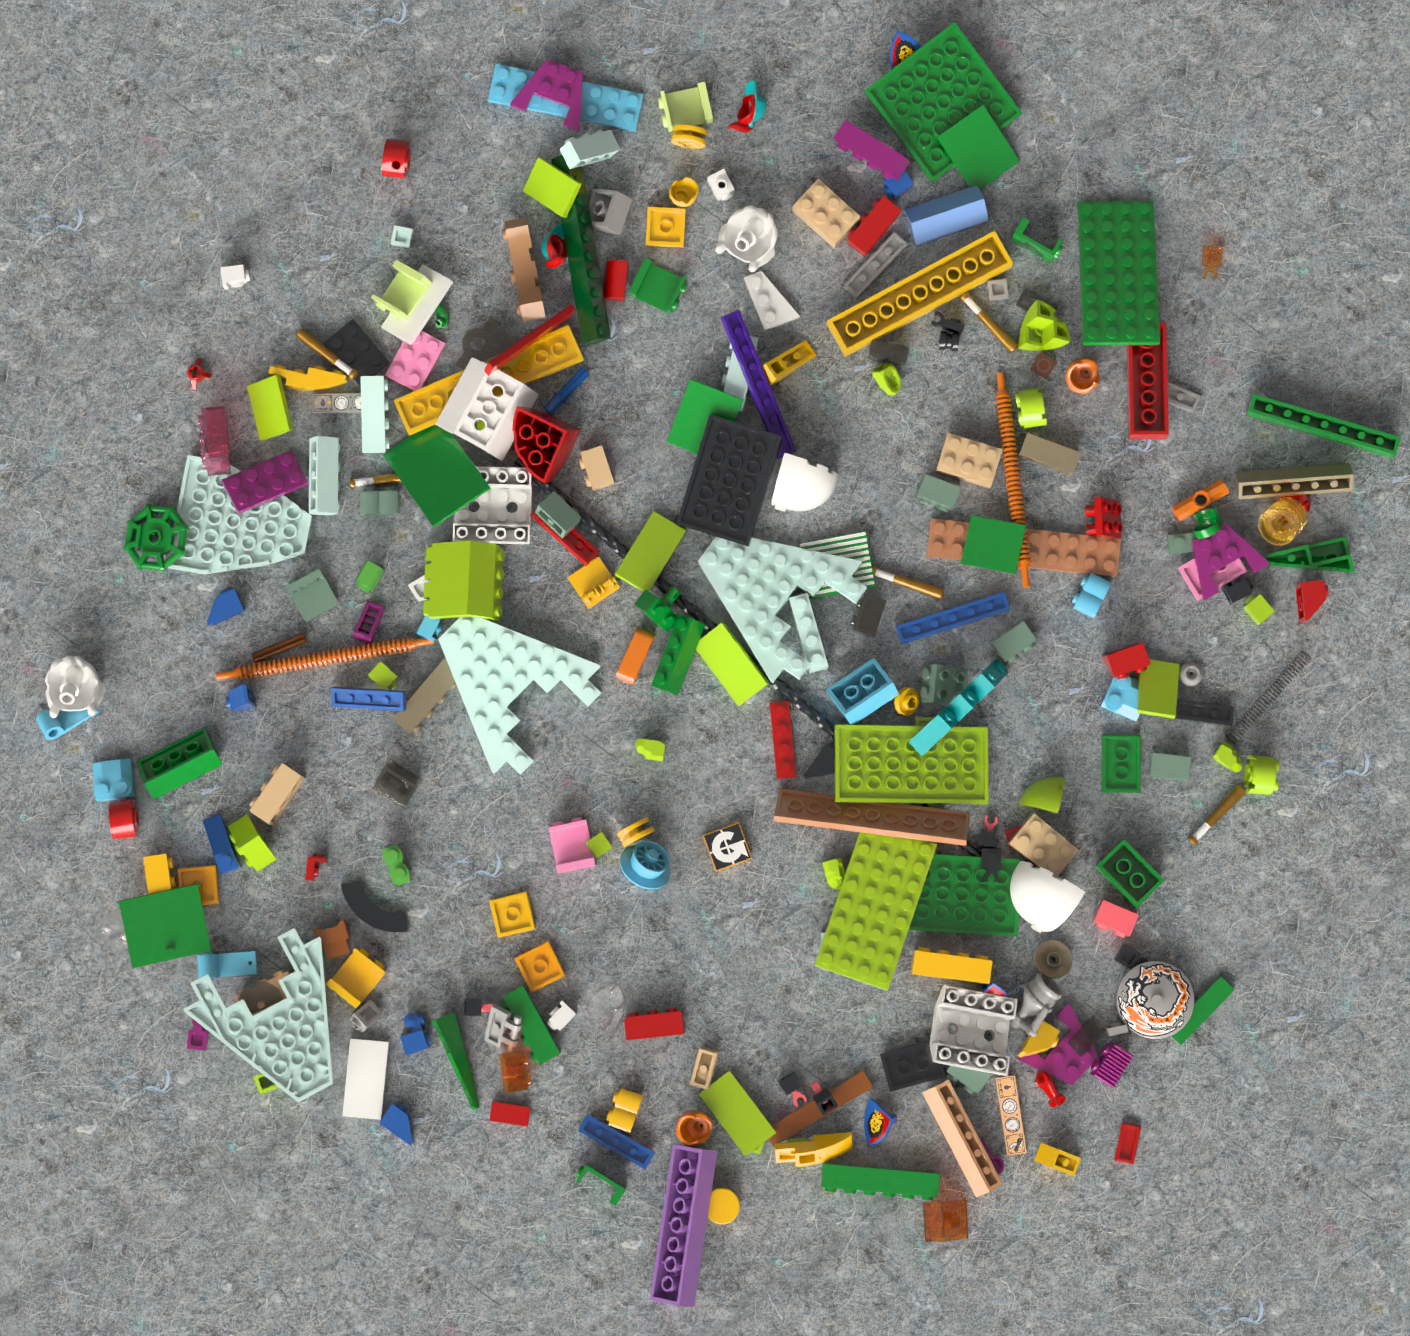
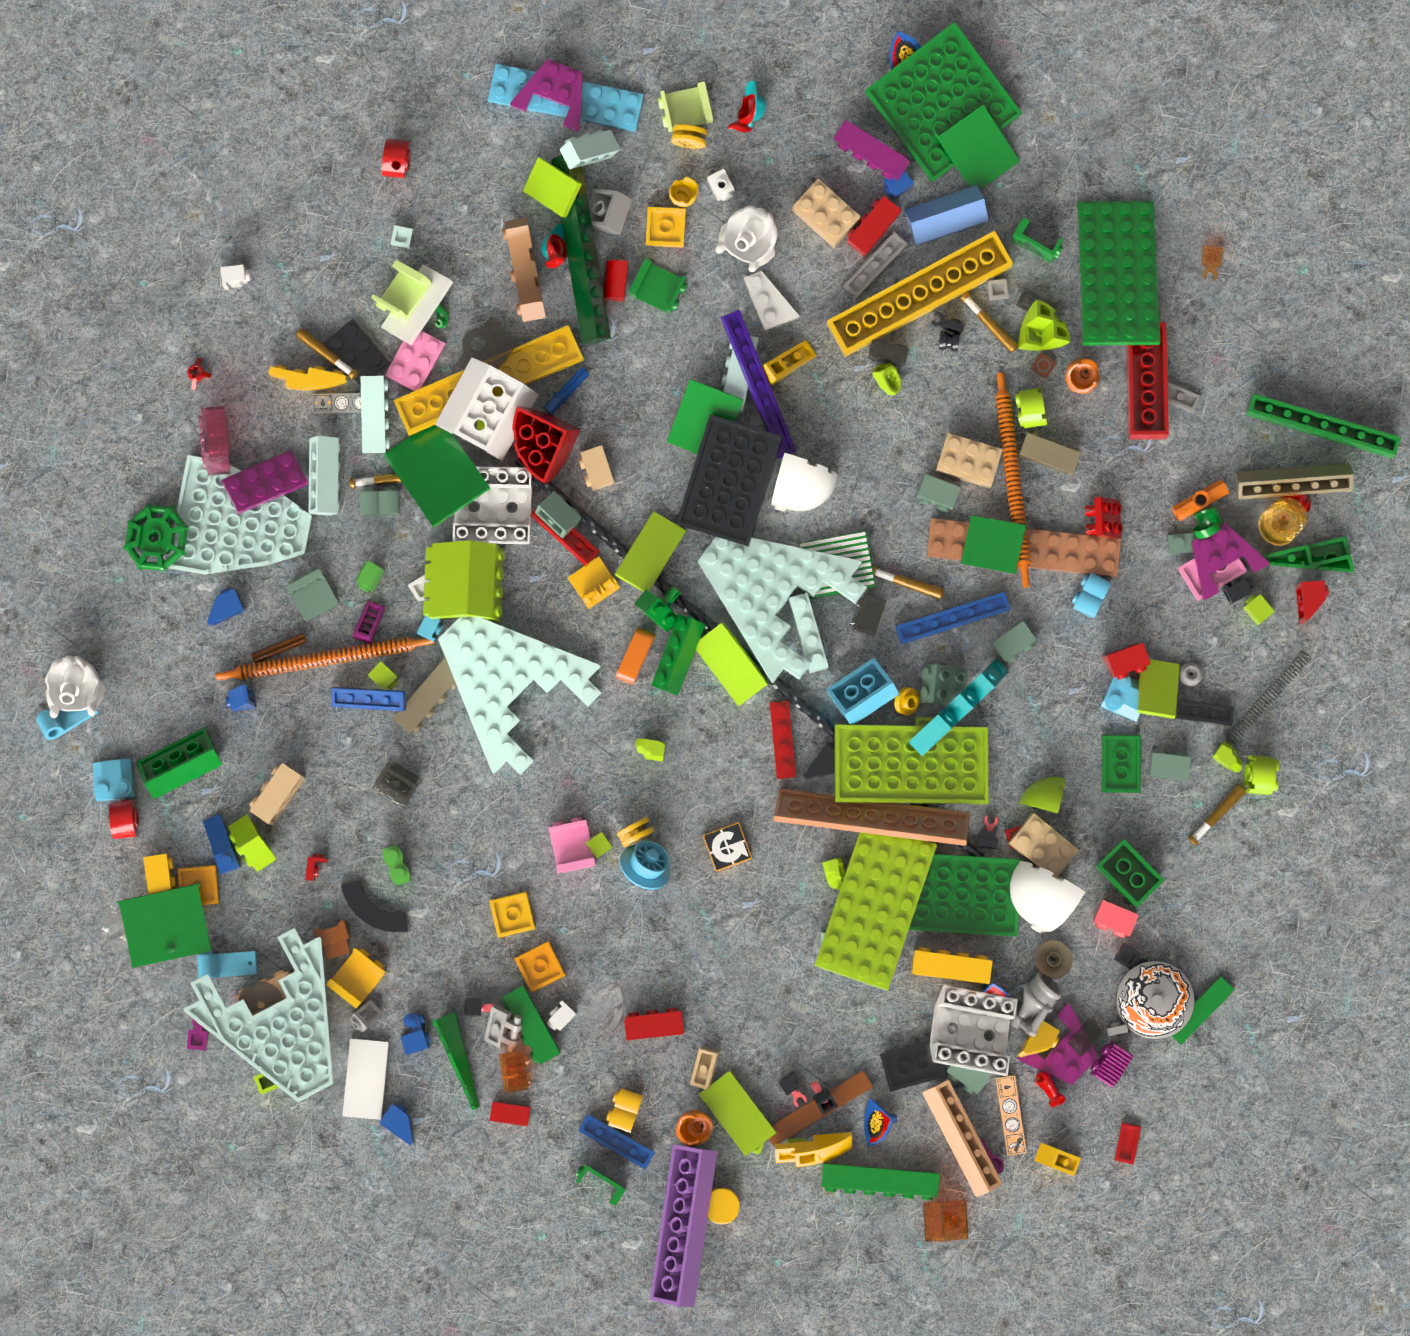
lime tile [247,375,293,441] -> none
red tile [484,304,576,376] -> none
black plate [981,849,1001,882] -> none

